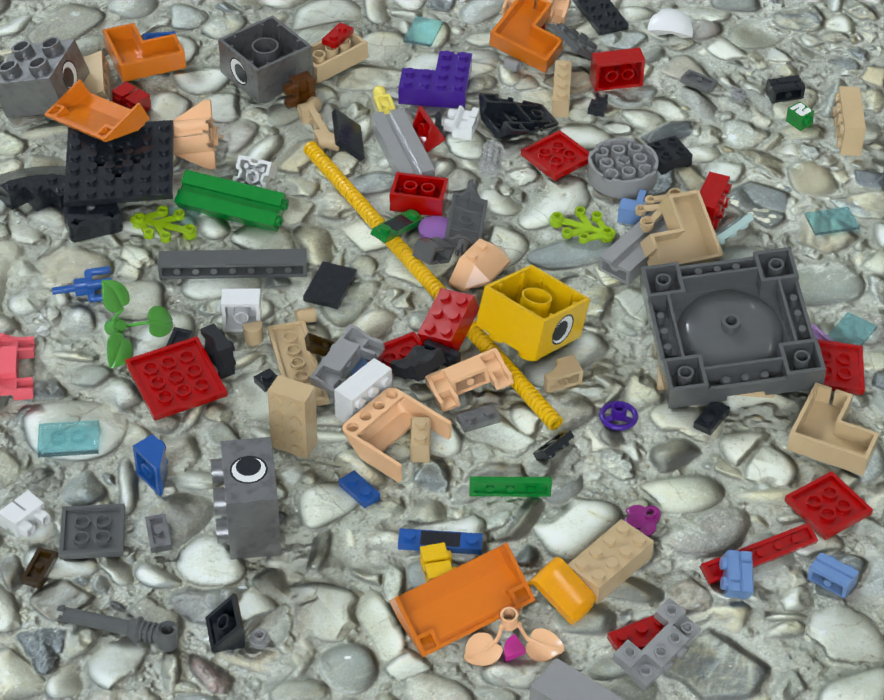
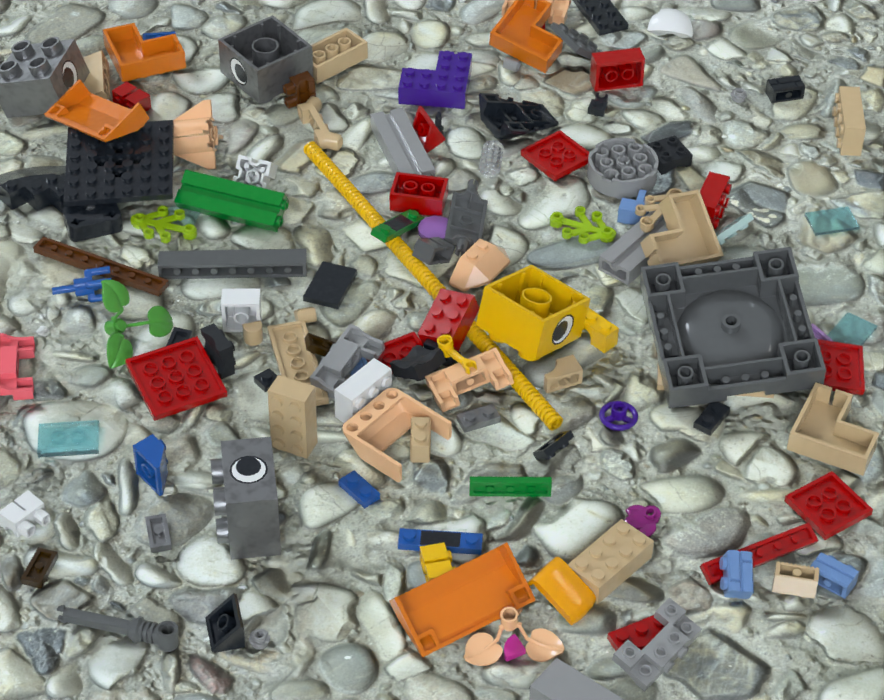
dark grey plate [59,503,126,560] -> none
red plate [322,23,354,49] -> none
black tile [332,108,365,161] -> none
light yellow plate [373,86,396,114] -> none
clear light blue piece [403,16,443,47] -> none
white hips [444,105,480,141] -> none
tan brick [552,60,572,118] -> none
flat silver plate [680,69,718,94] -> none
green brick [786,102,814,131] -> none
none -> reddish brown plate [33,236,169,297]
none -> yellow brick [437,335,477,374]
none -> yellow arch [583,307,619,353]
none -> tan brick [772,561,819,599]

